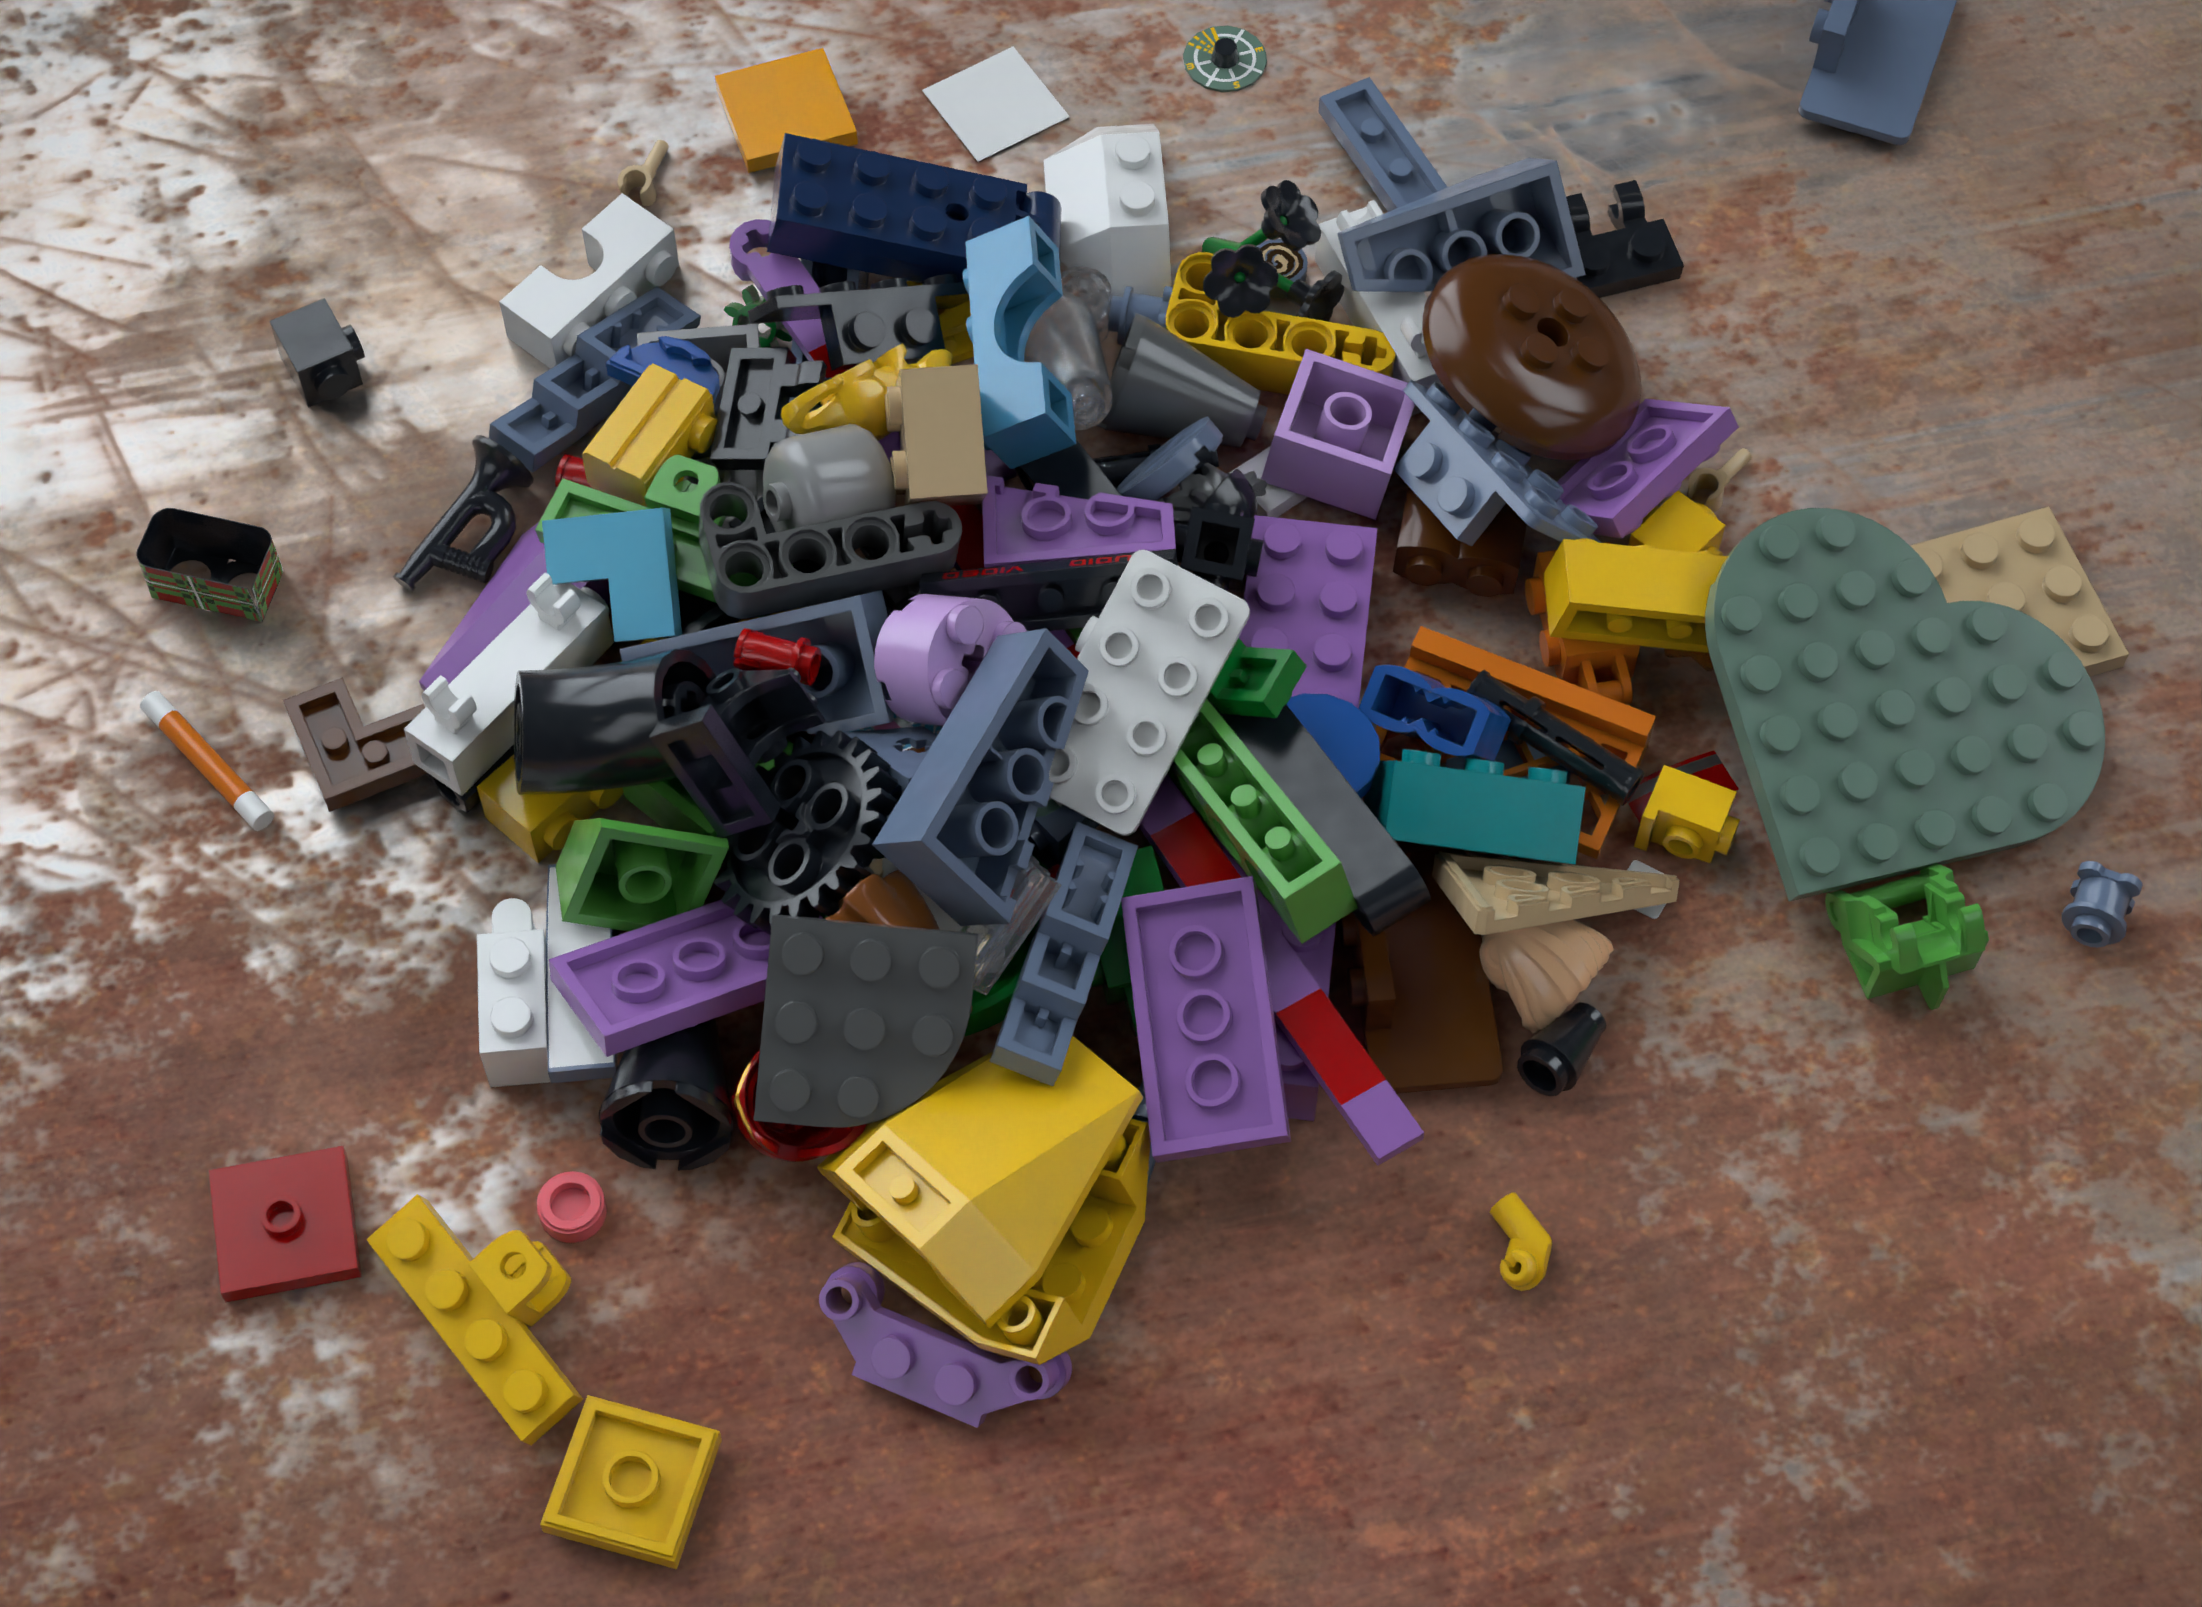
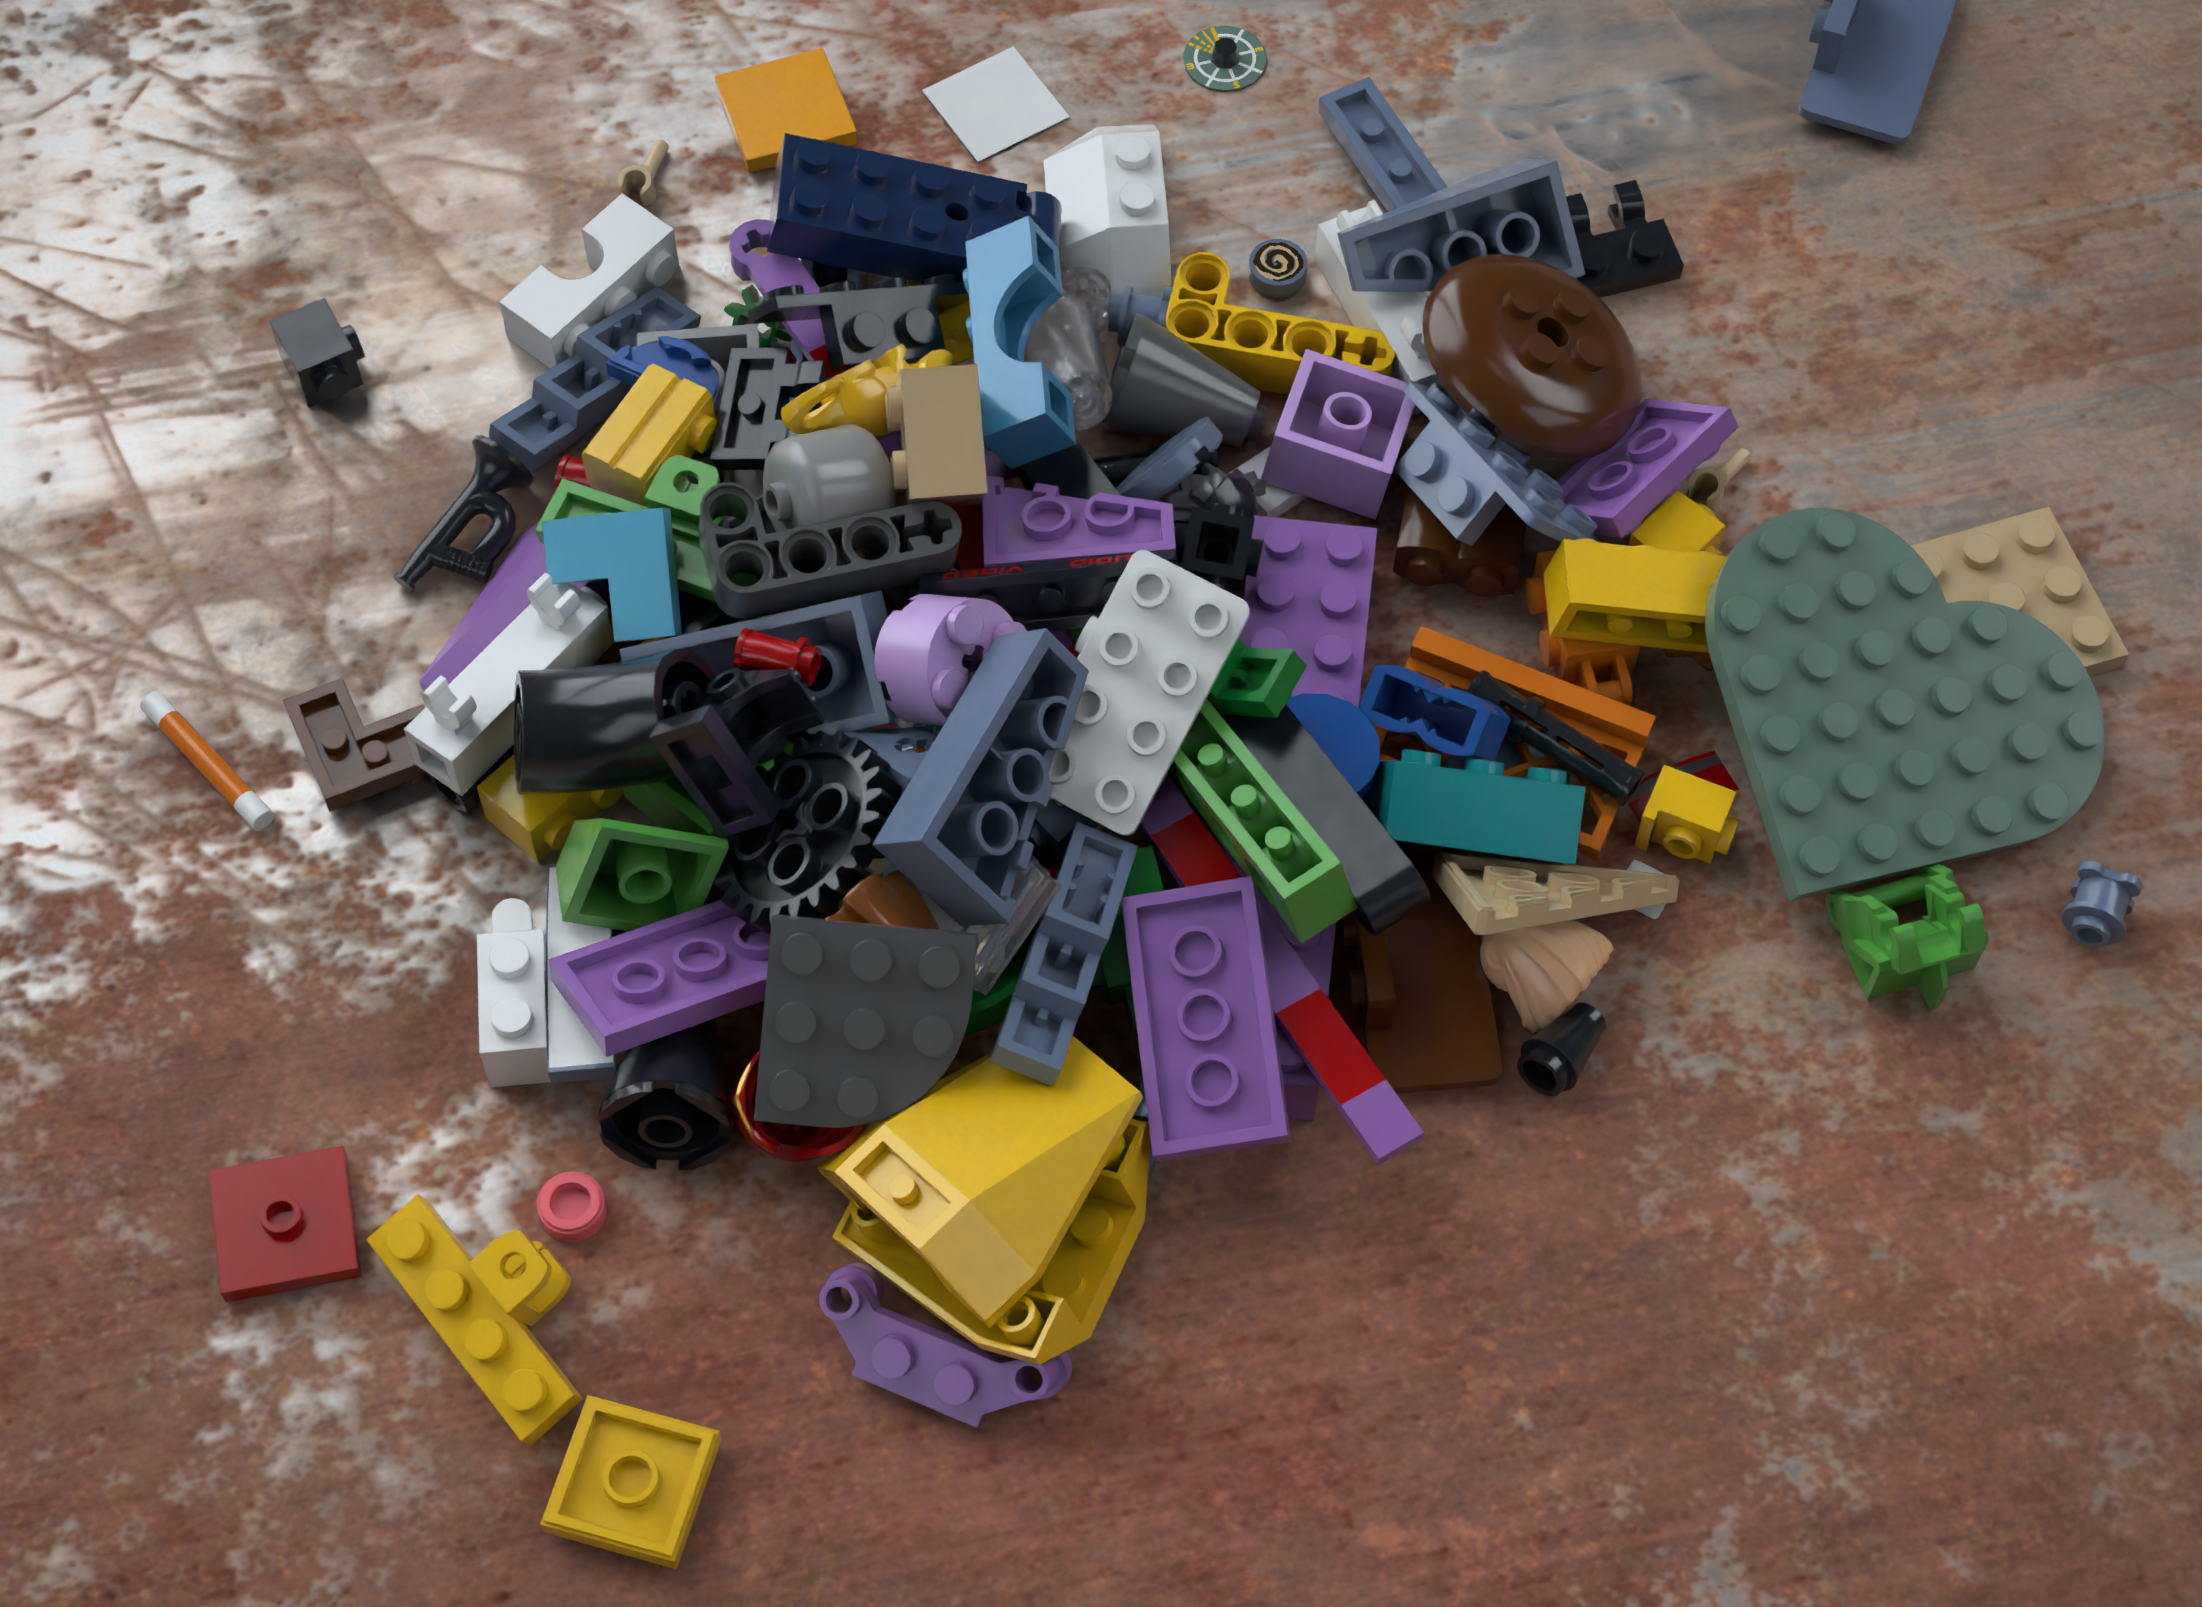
black piece [136,508,284,622] -> none
black plant [1202,180,1344,322] -> none
yellow arm [1490,1192,1552,1291] -> none

